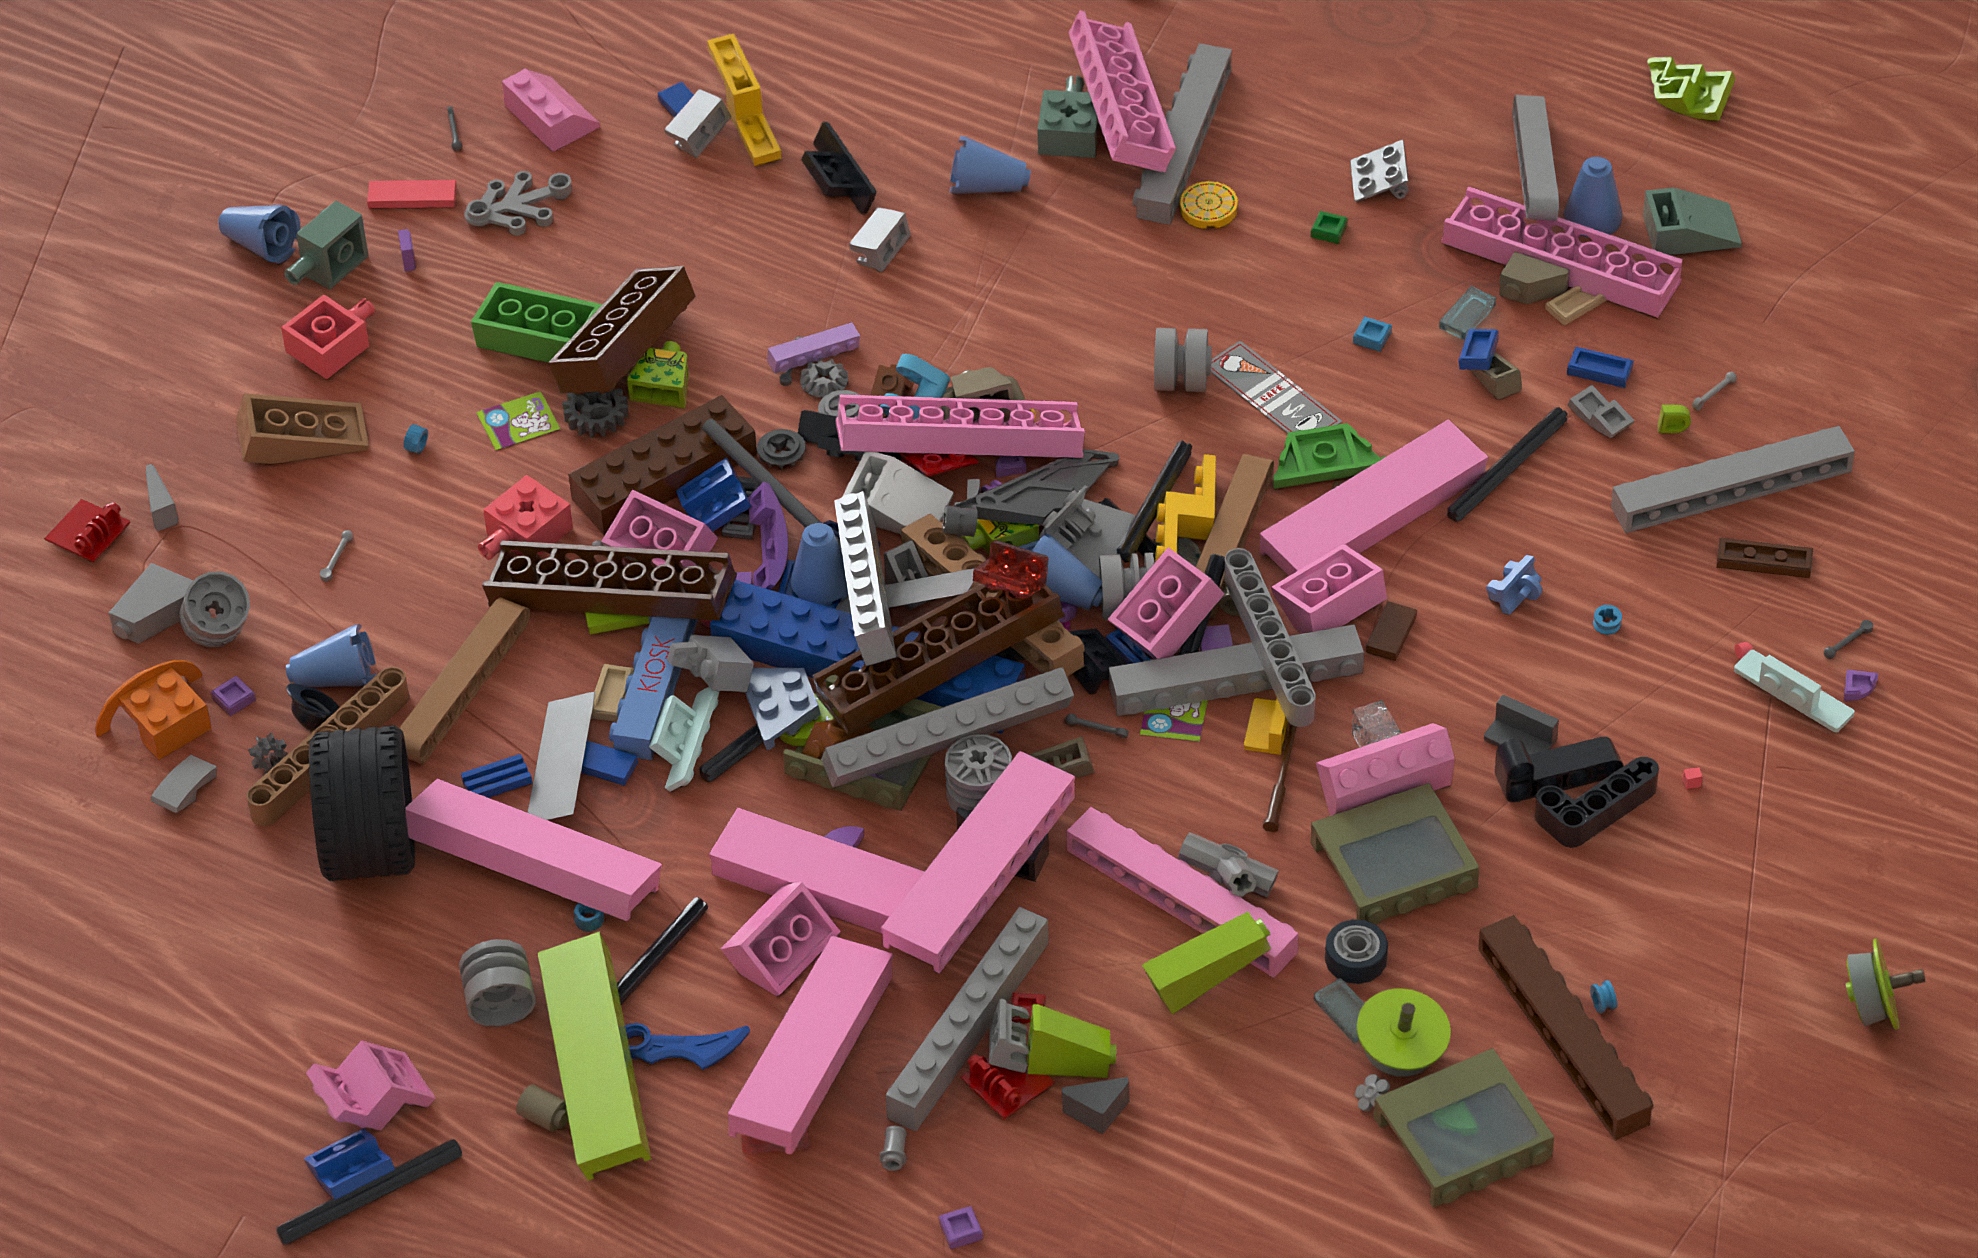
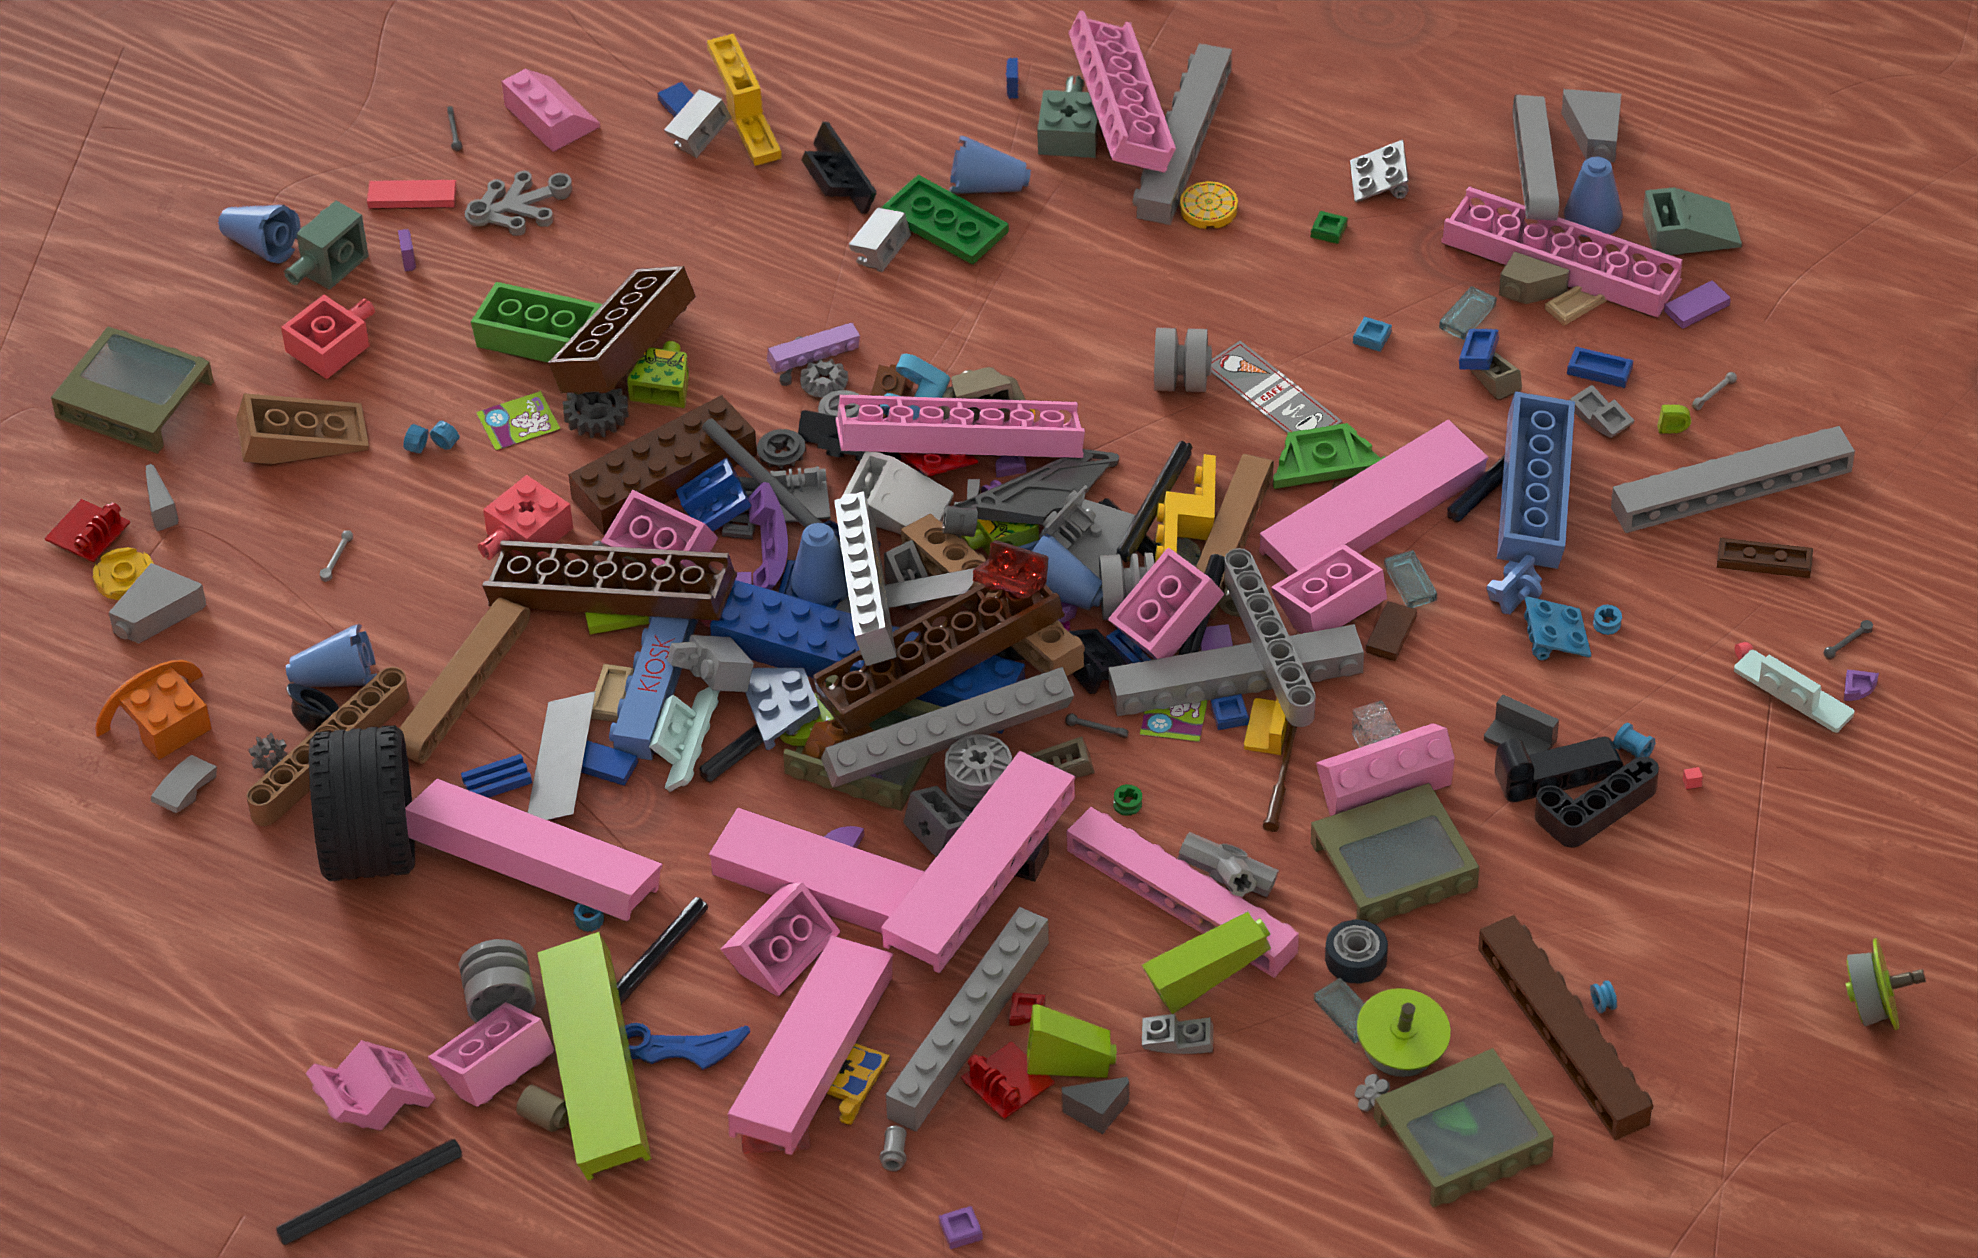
light grey wheel [179,571,250,647] -> none
medium lavender tile [211,676,256,716] -> none
blue slope [304,1128,395,1200] -> none
light grey hinge [989,999,1029,1073] -> none
lime slope [1647,57,1736,120] -> none
none -> panel [51,326,214,454]
none -> yellow tile [93,547,154,600]
none -> bright pink slope [428,1002,555,1107]
none -> dark azure axle [429,420,460,450]
none -> light grey hinge [770,466,831,523]
none -> yellow flag [826,1043,889,1125]
none -> green plate [881,174,1009,265]
none -> dark grey brick [903,786,967,857]
none -> blue tile [1006,58,1019,98]
none -> green bush [1113,784,1142,816]
none -> light grey slope [1142,1014,1214,1054]
none -> blue tile [1210,694,1249,730]
none -> clear light blue tile [1384,550,1438,608]
none -> medium blue brick [1497,391,1575,569]
none -> dark azure hinge [1524,596,1591,660]
none -> light grey slope [1562,89,1621,162]
none -> dark azure bush [1613,723,1656,759]
none -> medium lavender tile [1664,280,1731,329]

